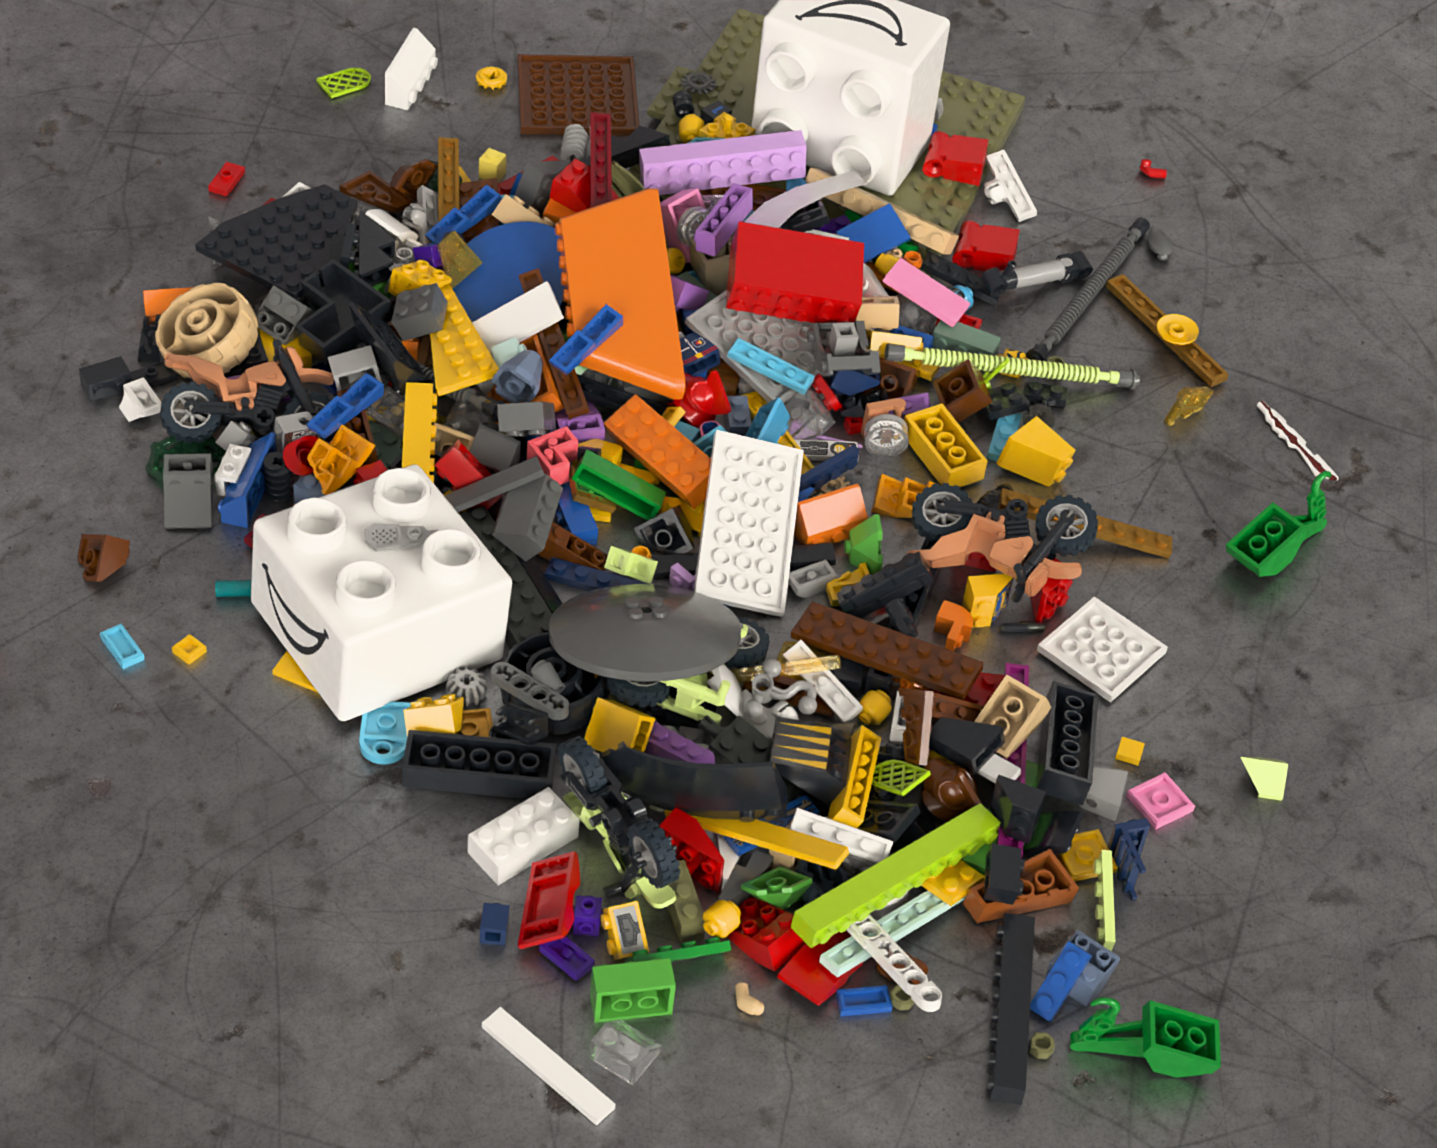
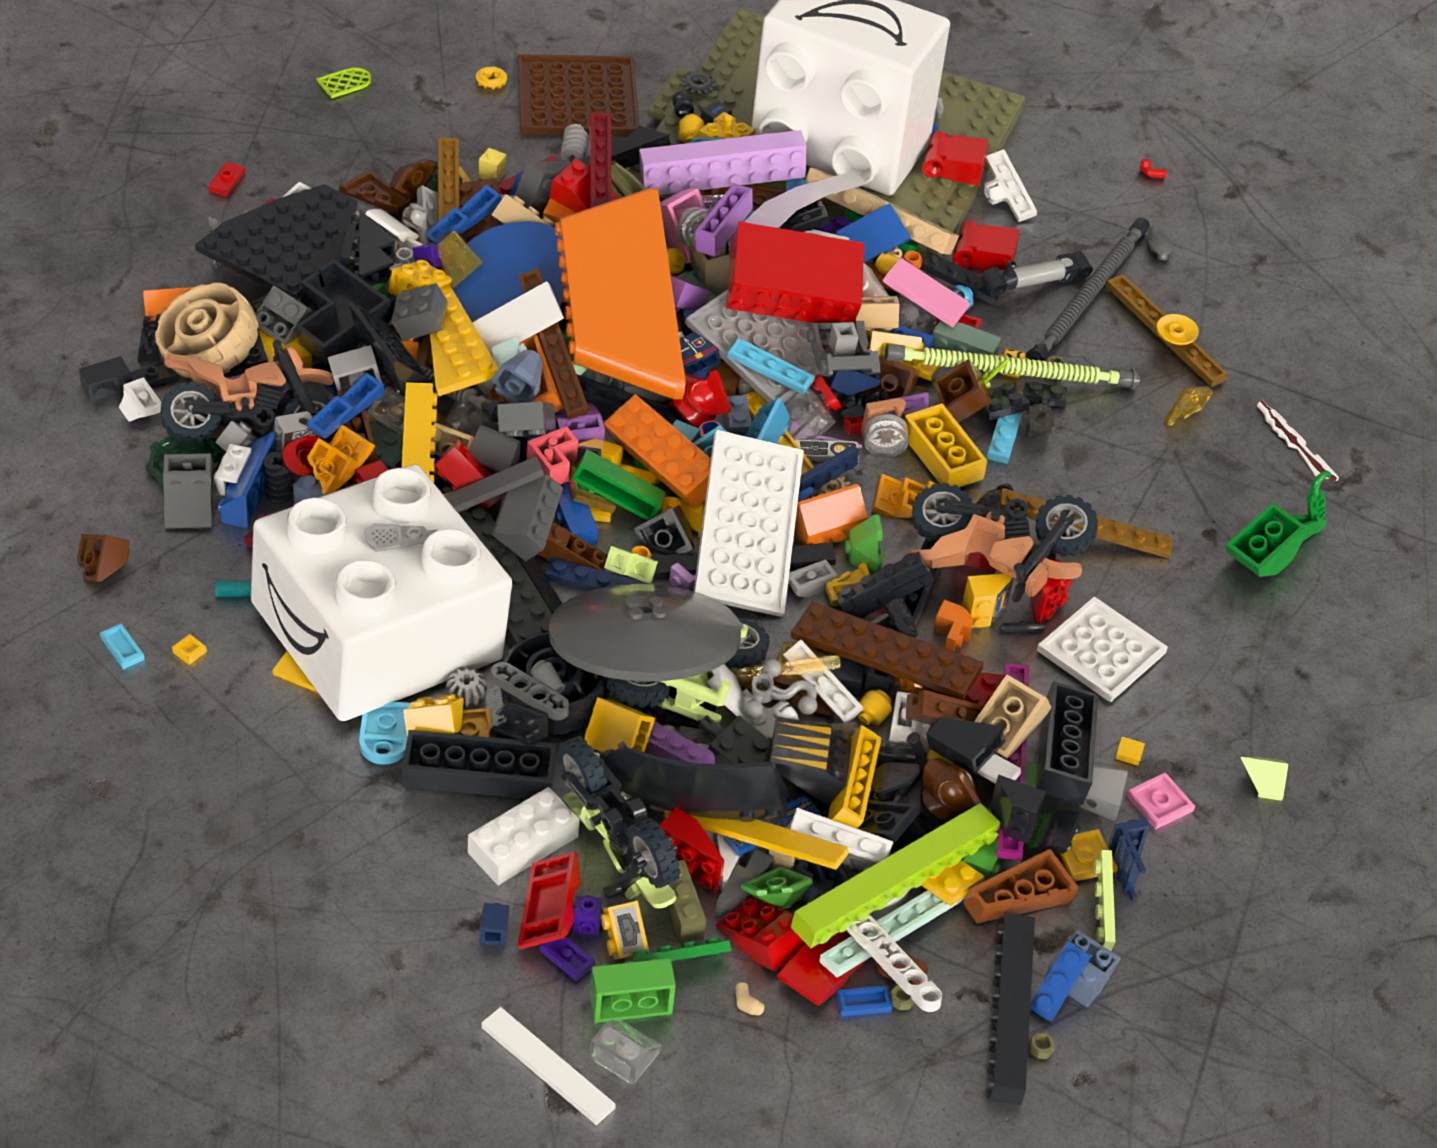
white slope [385,28,438,110] -> none
blue slope [549,304,623,375] -> none
yellow tile [662,407,685,427] -> none
yellow head [702,900,741,938] -> none
lime window [872,760,931,796] -> none
reddish brown wing [898,688,934,766] -> none
black brick [983,843,1025,905] -> none
yellow slope [996,416,1076,487] -> none
green slope [1070,997,1221,1078] -> none

